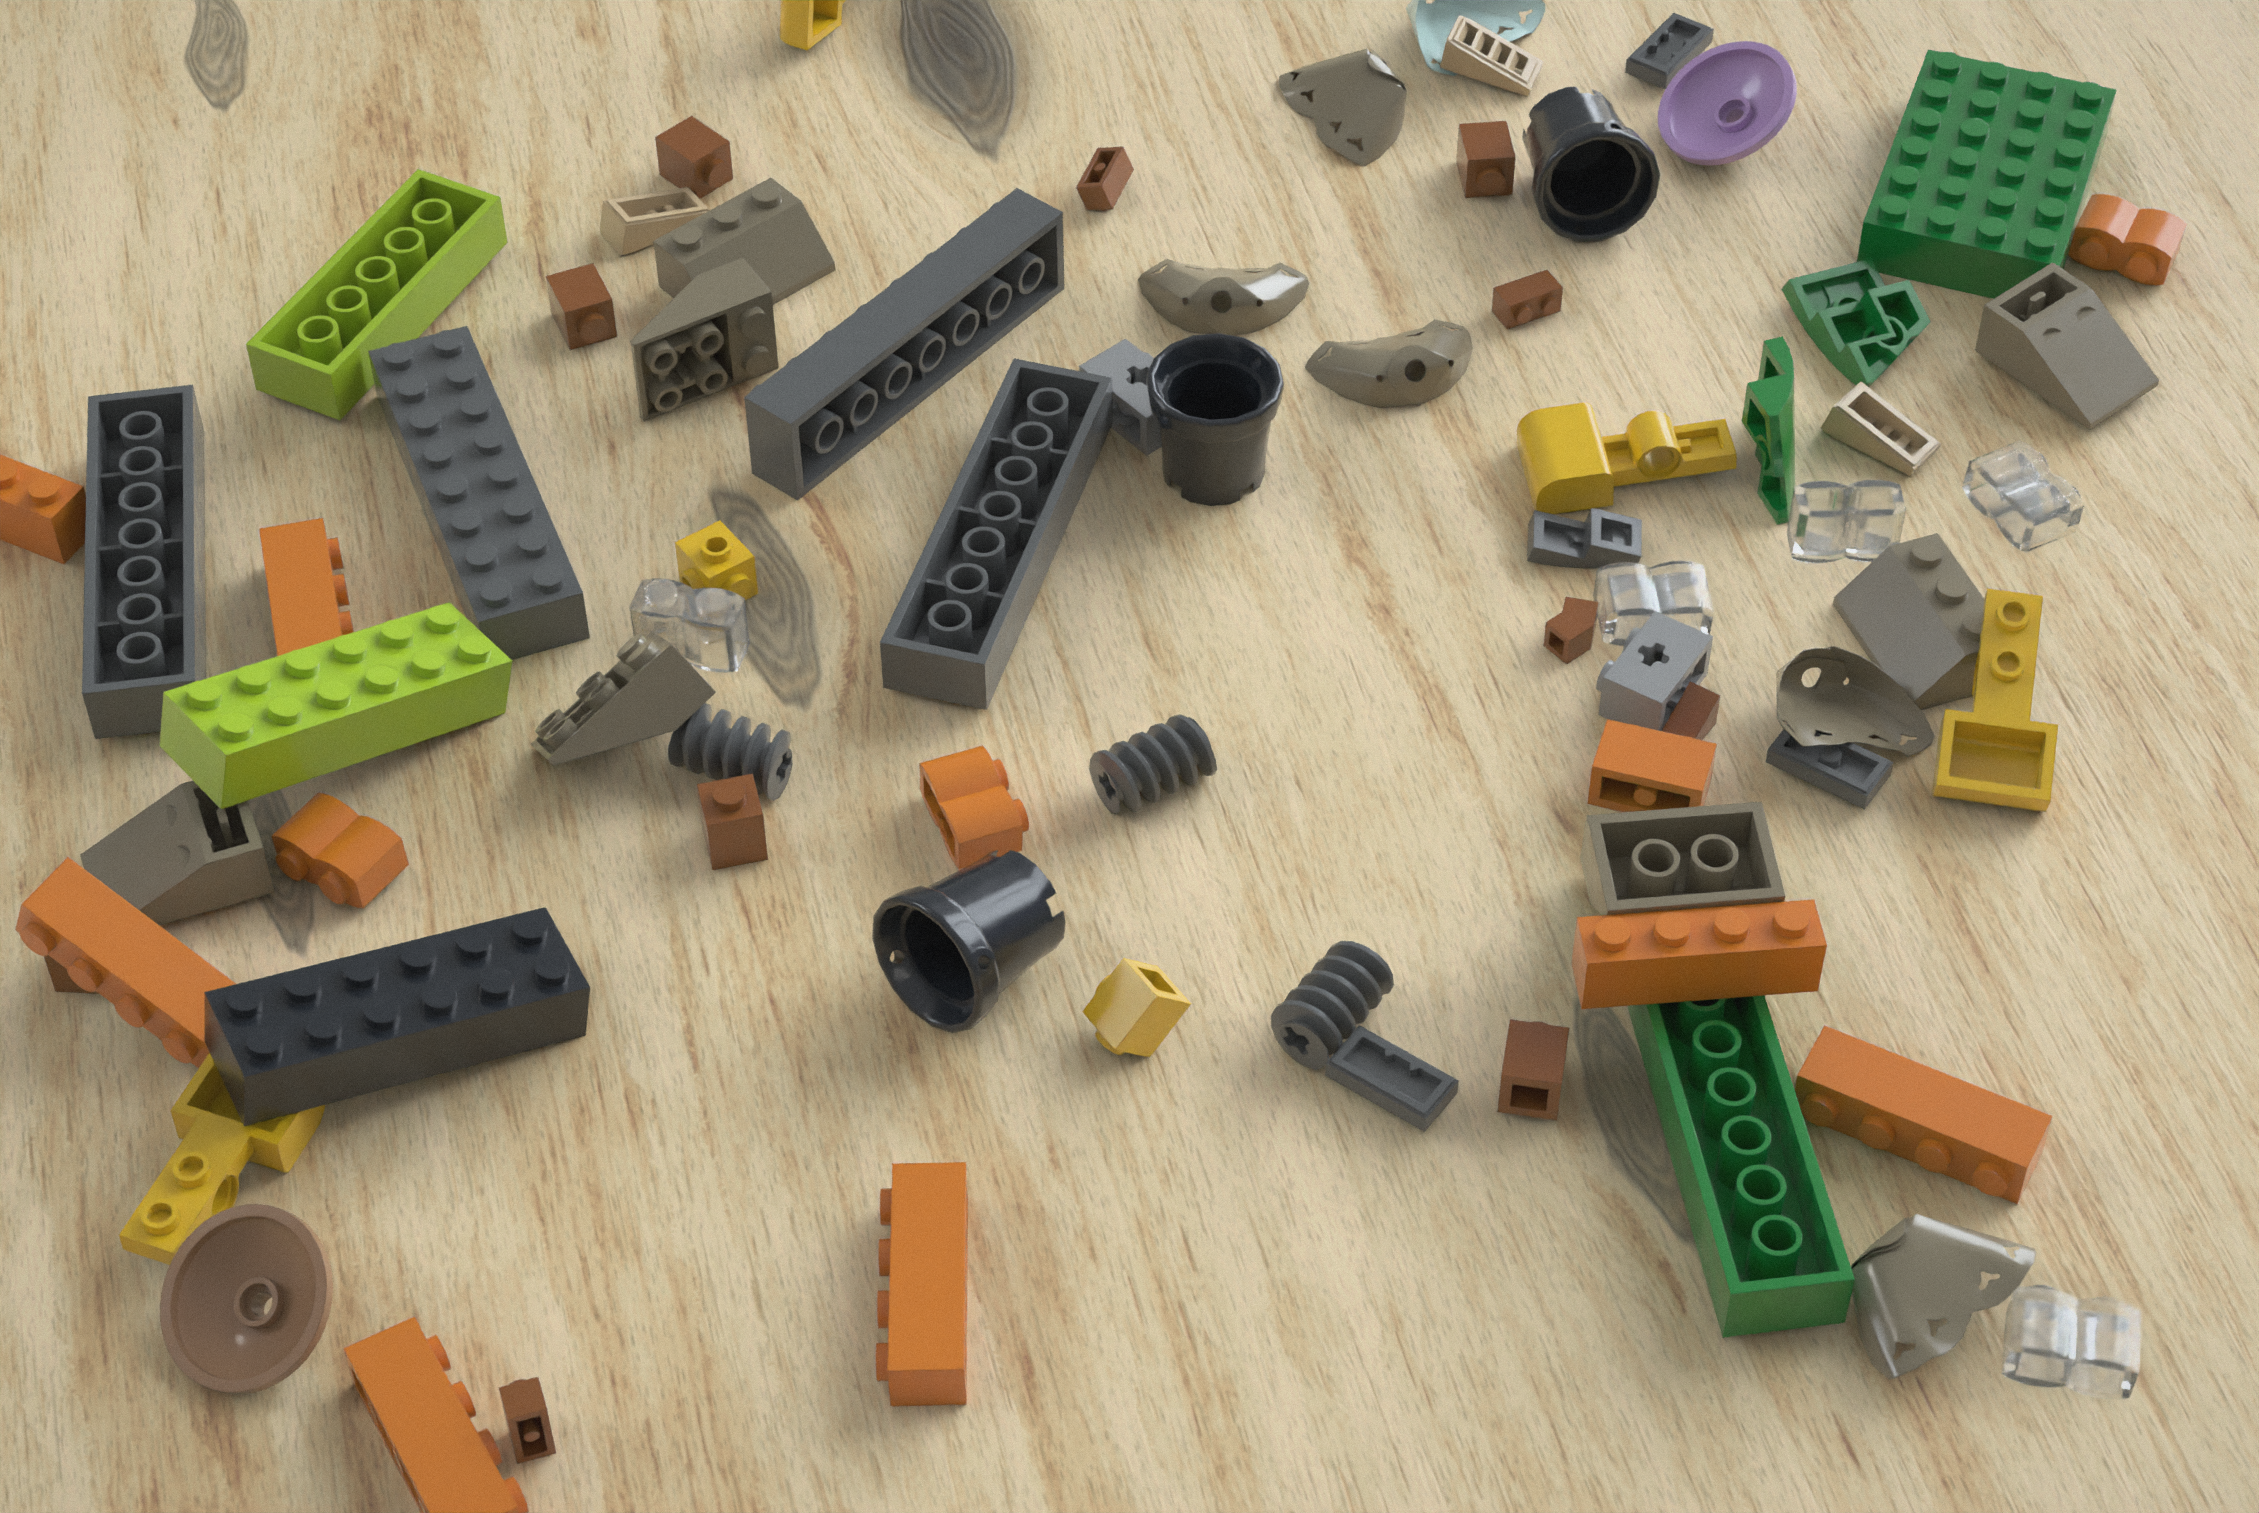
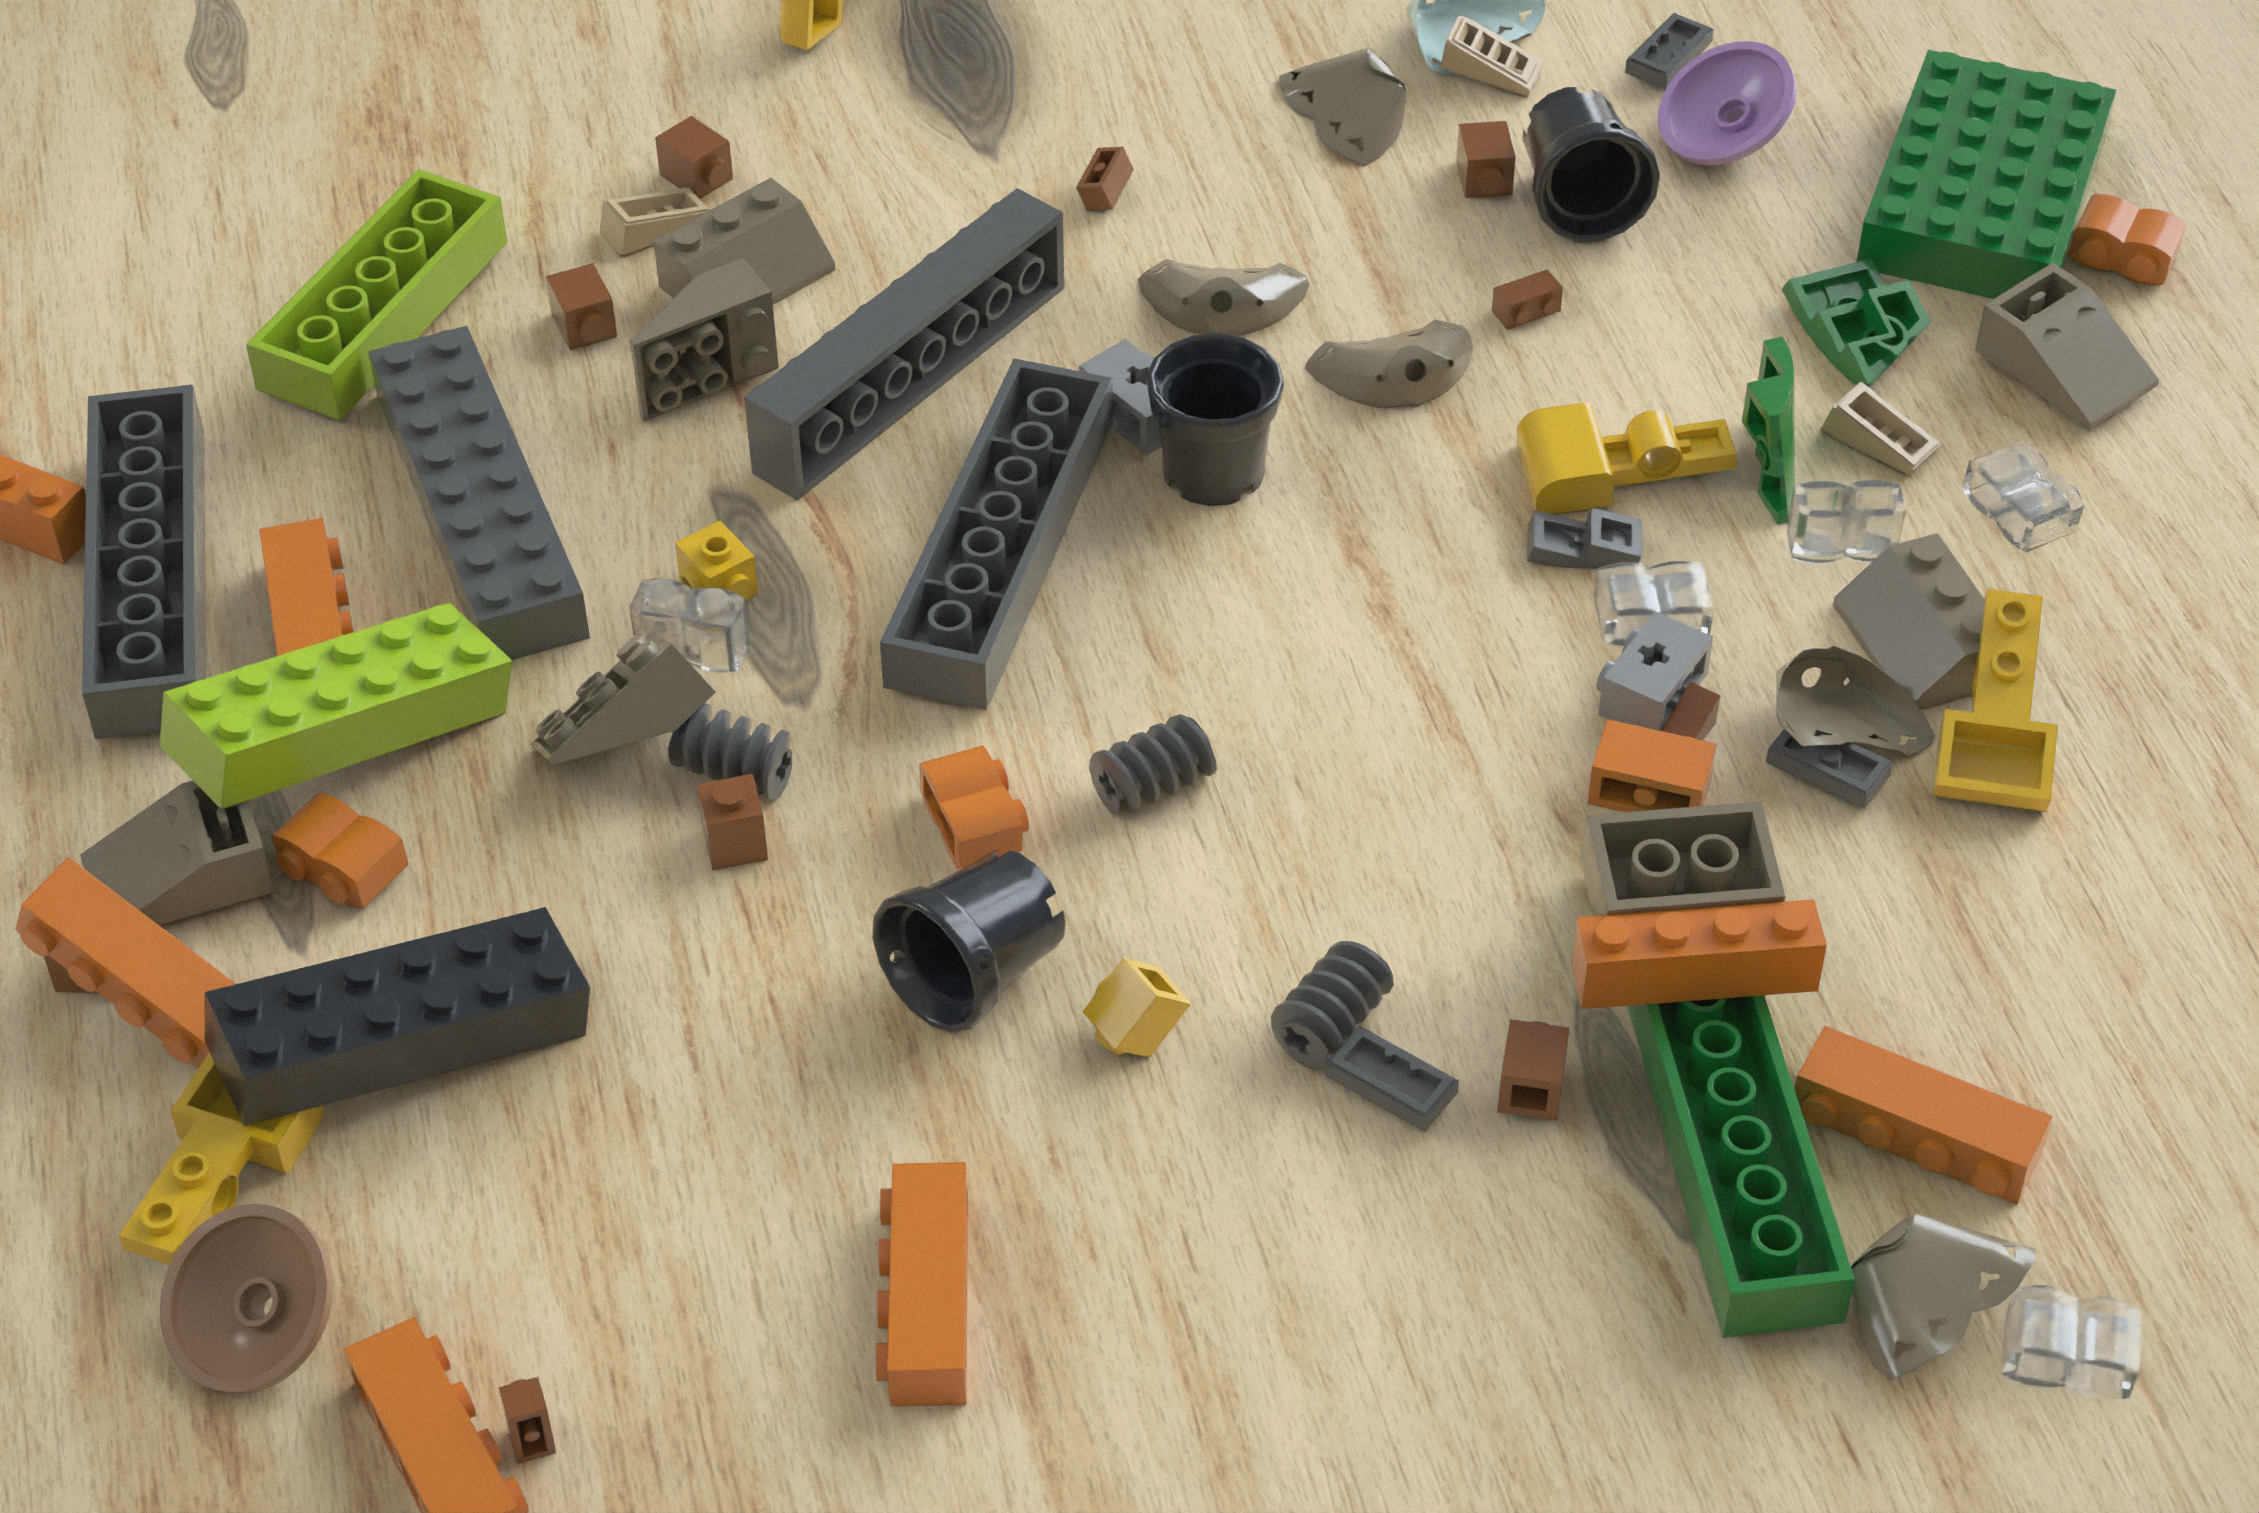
dark orange piece [1543,597,1599,664] -> none

